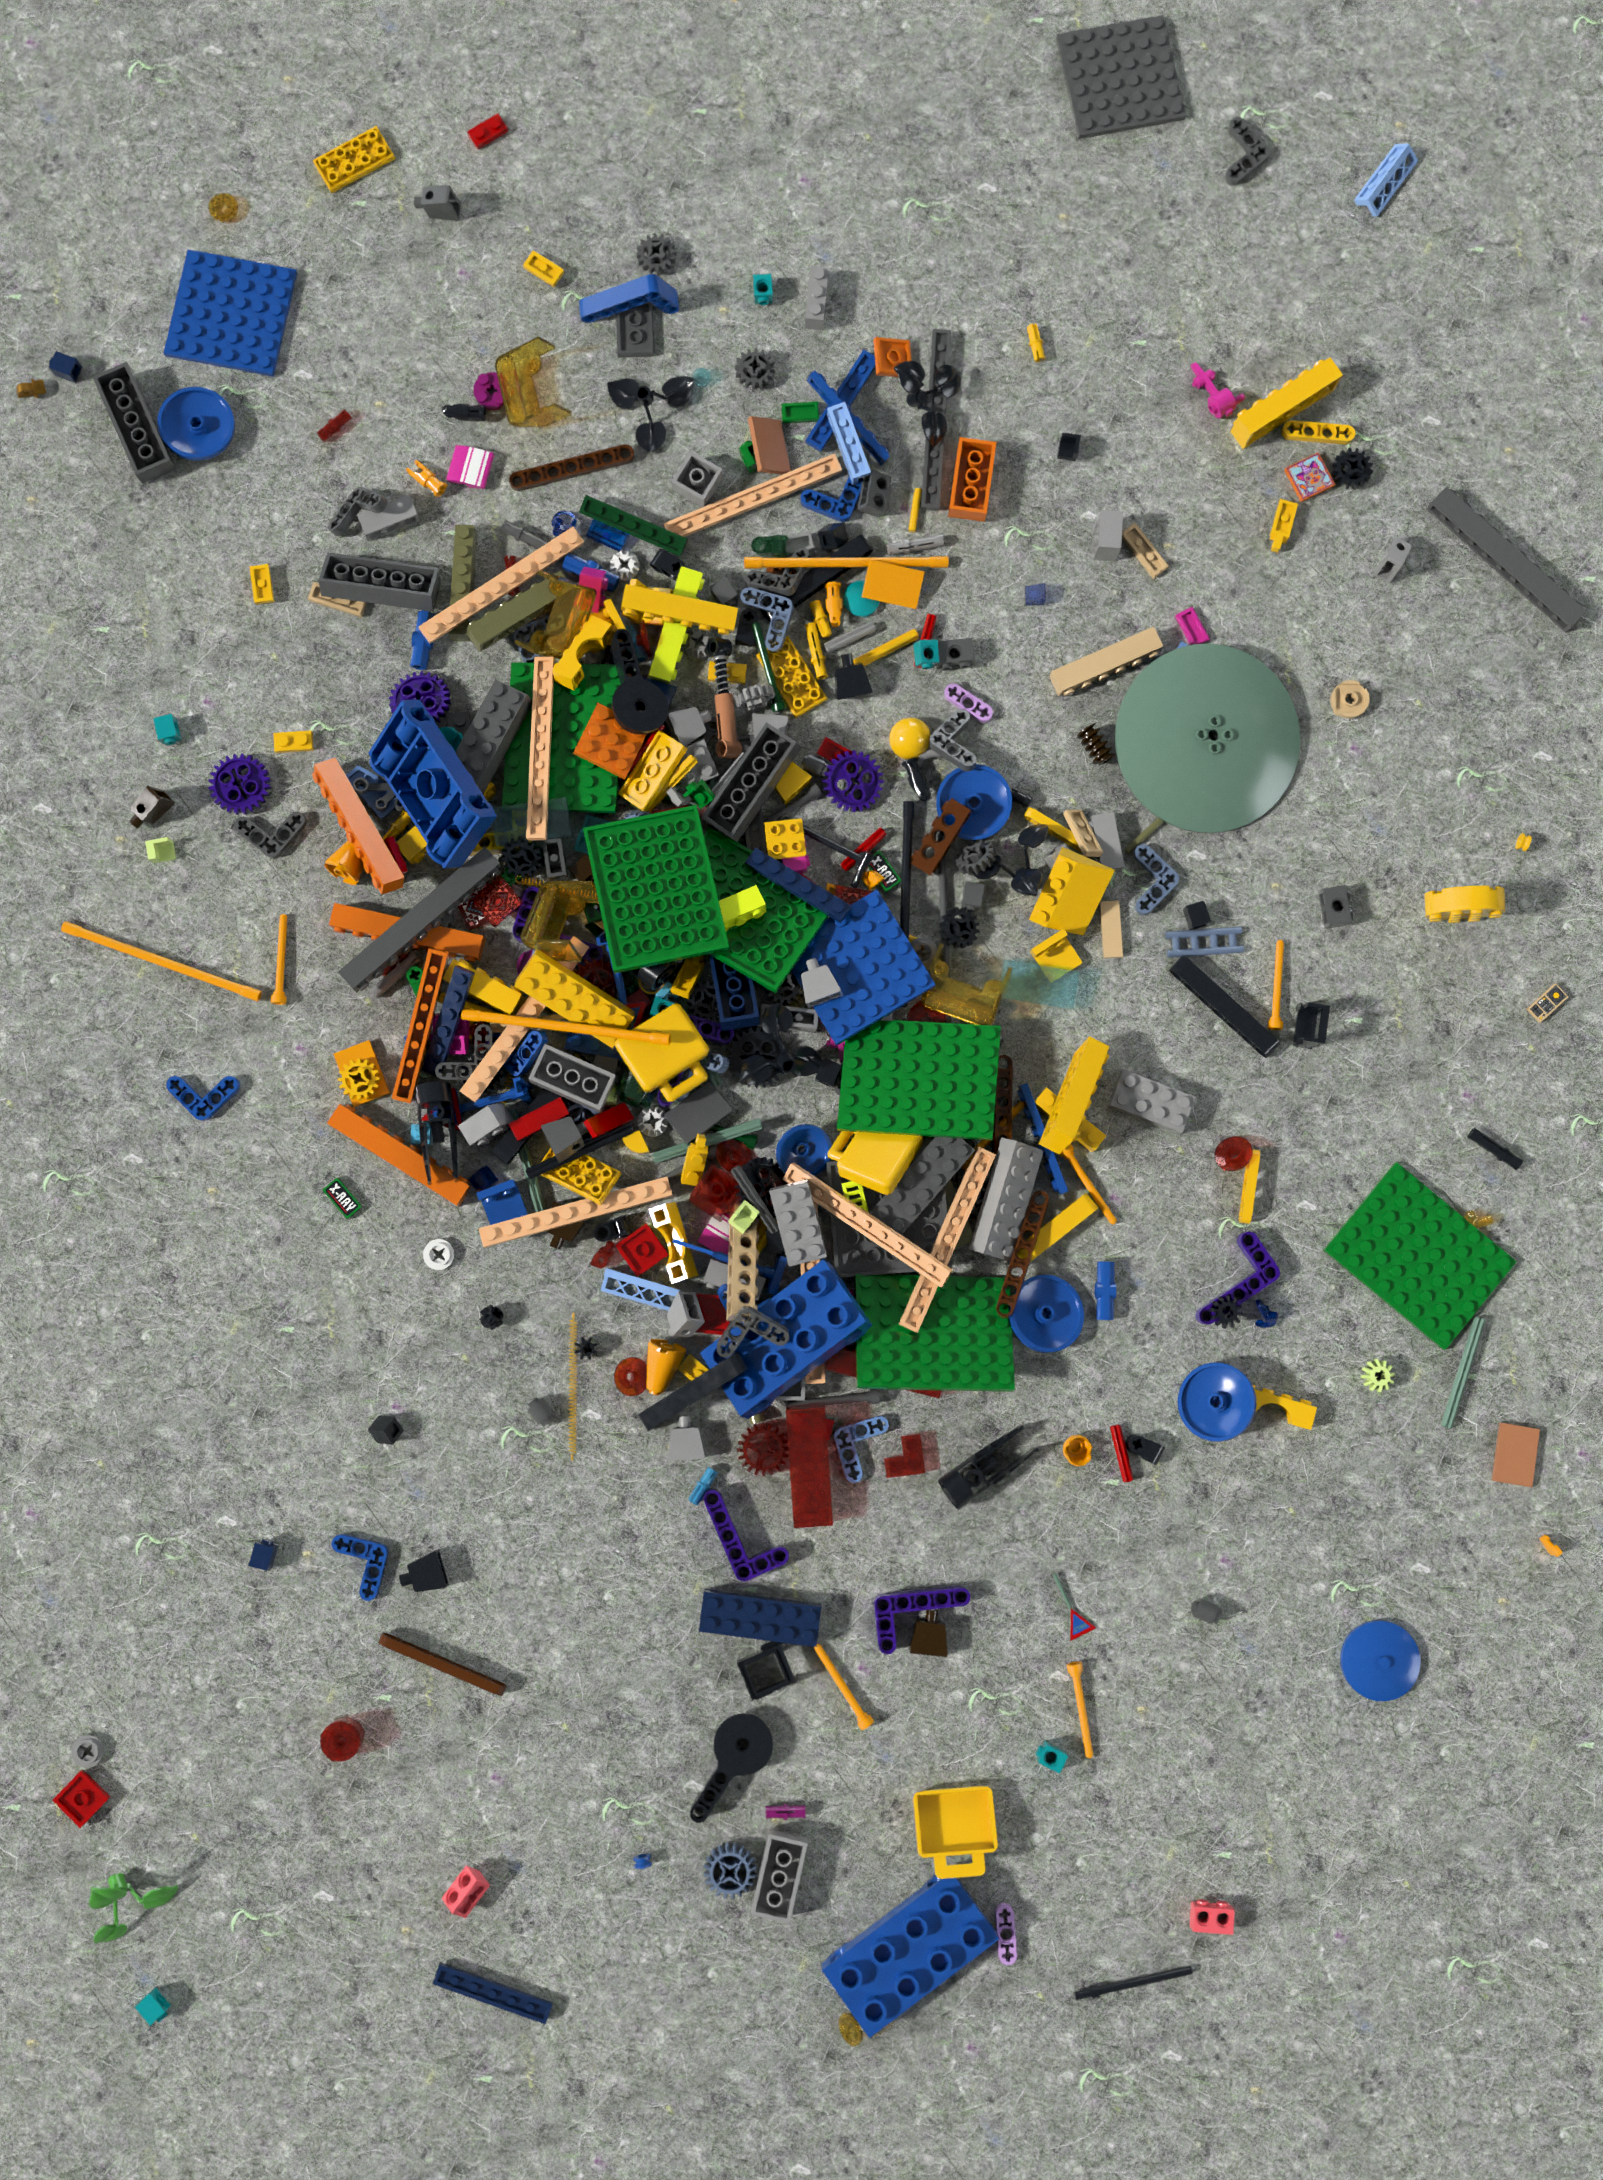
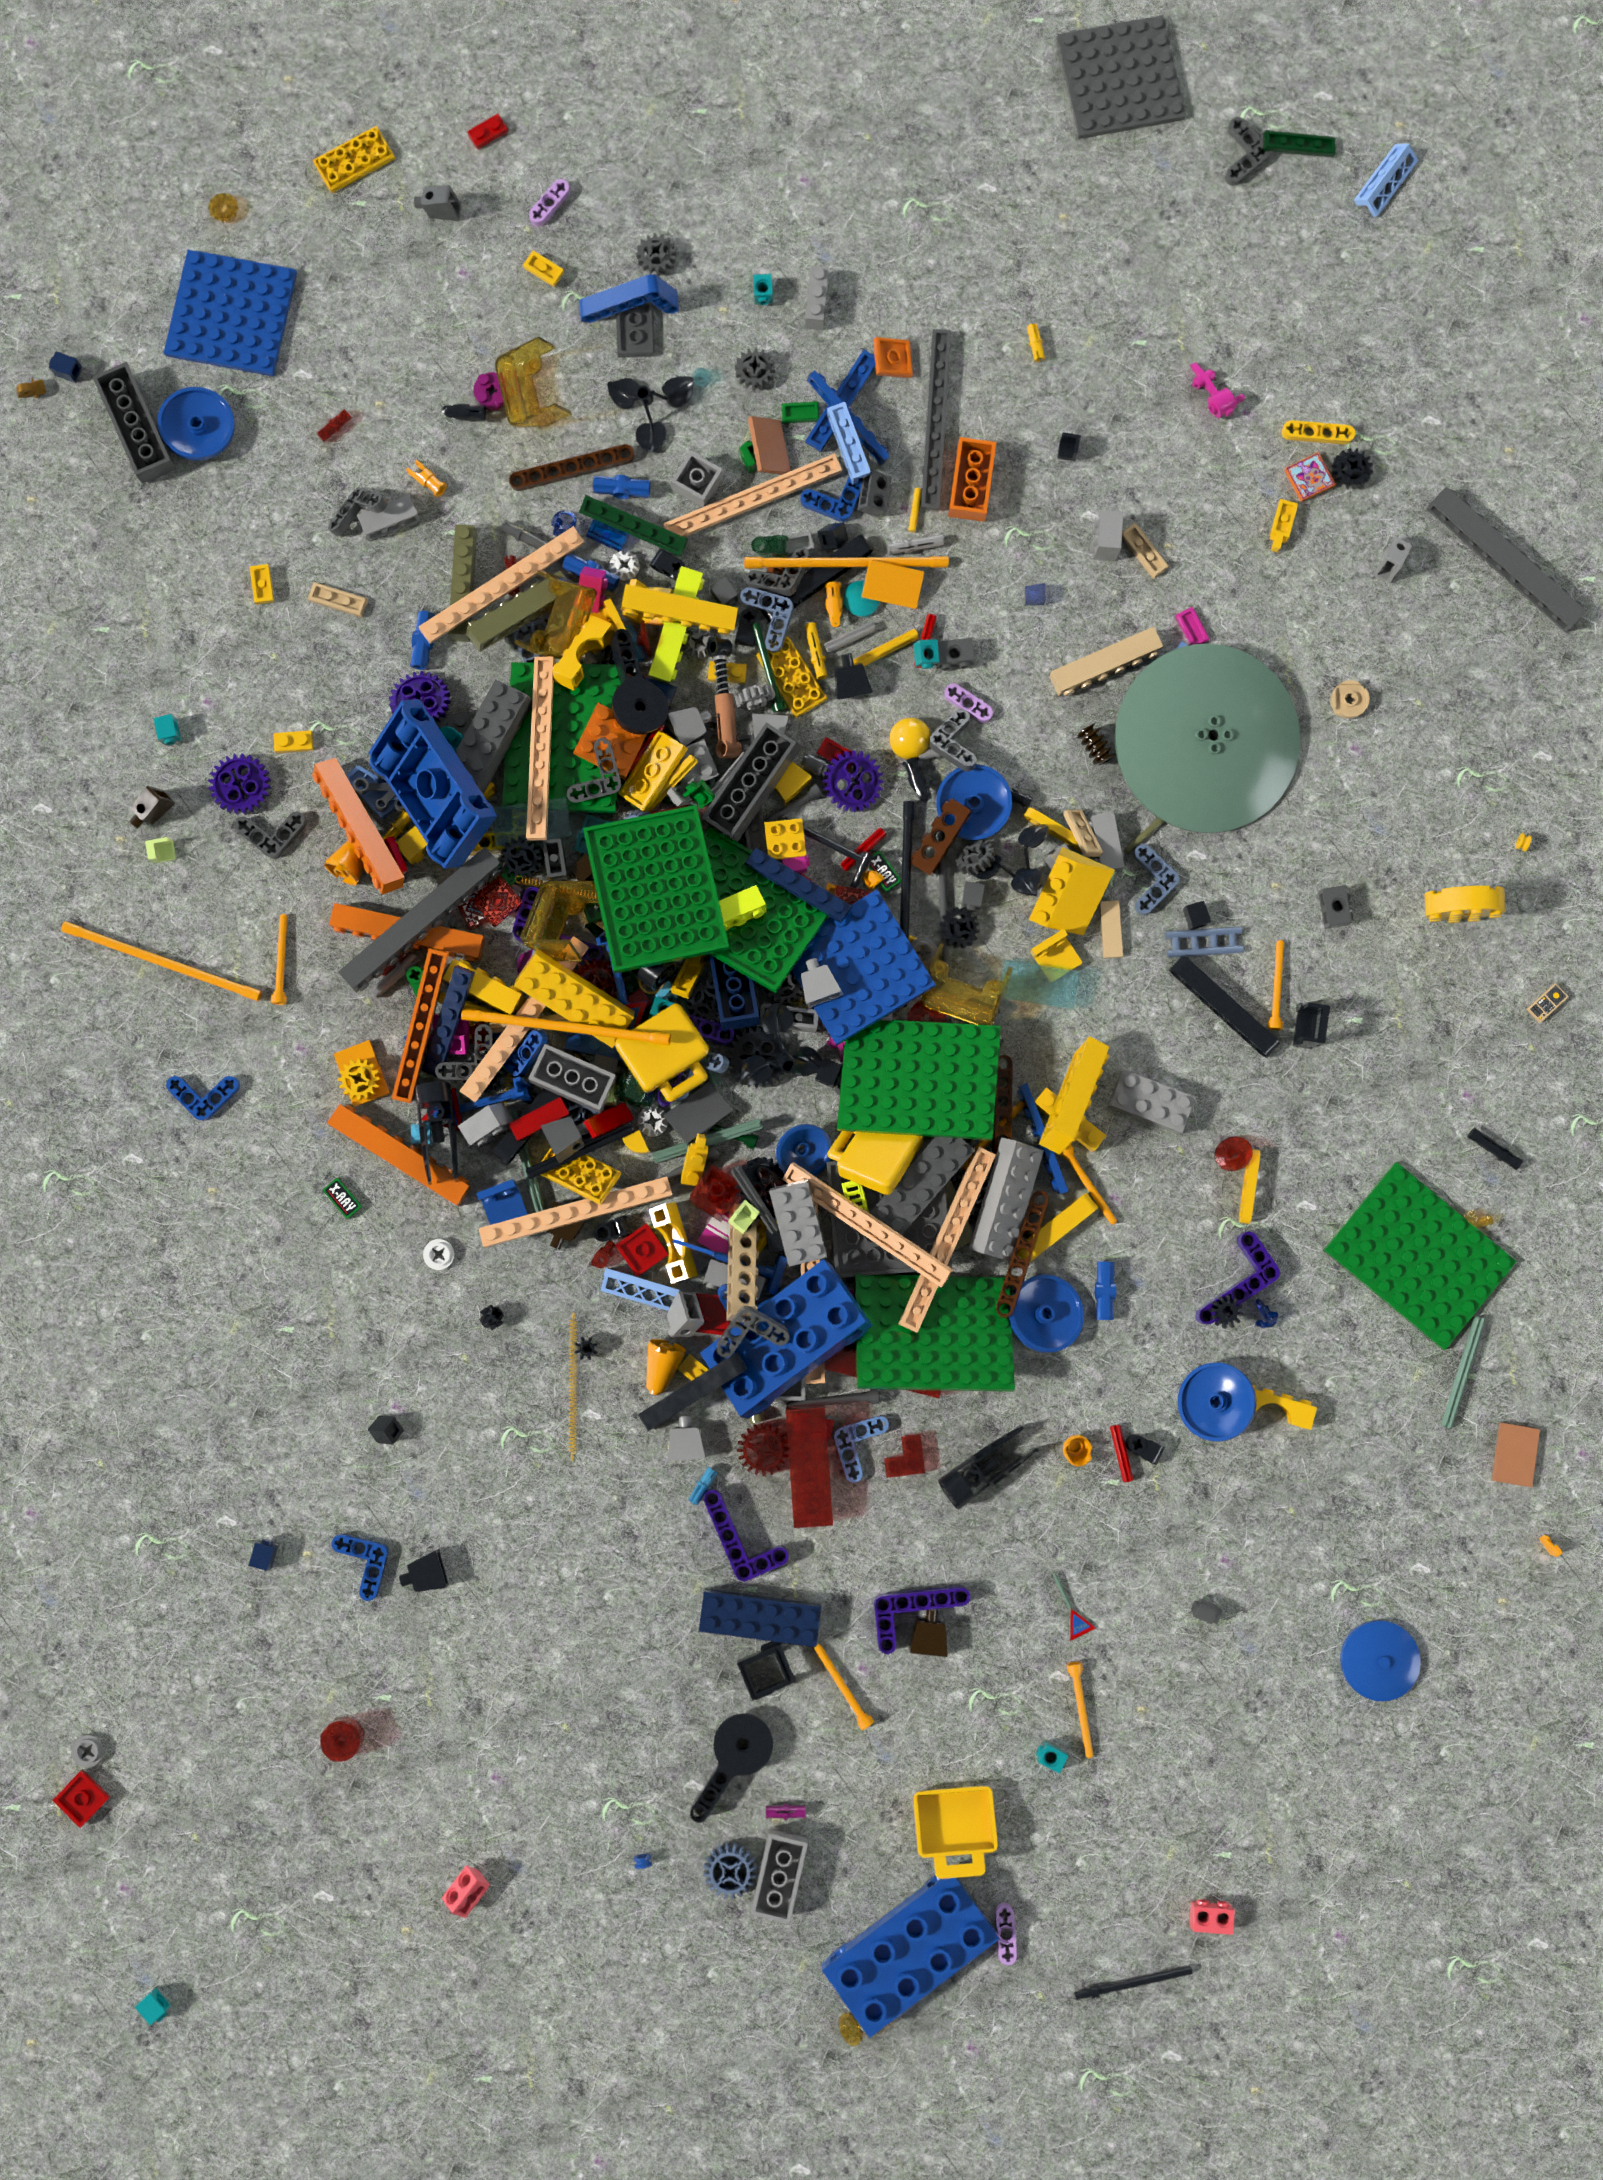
bright green plant [89,1873,178,1944] -> none
dark grey brick [318,552,441,612] -> none
reddish brown beam [378,1633,507,1696] -> none
dark blue plate [432,1962,553,2025] -> none
dark pink slope [446,445,495,489] -> none
clear blue slope [468,1165,498,1192] -> none
dark grey brick [527,1397,555,1427] -> none
clear red dish [614,1357,647,1396] -> none
clear red dish [716,1139,752,1172] -> none
yellow axle [809,600,832,638] -> none
black plant [894,361,961,447] -> none
yellow brick [1230,357,1343,449] -> none
yellowish green gear [1360,1359,1395,1392] -> none
none -> lavender beam [529,179,570,227]
none -> dark grey beam [567,737,622,802]
none -> blue piece [593,475,651,499]
none -> dark green tile [1263,130,1336,158]

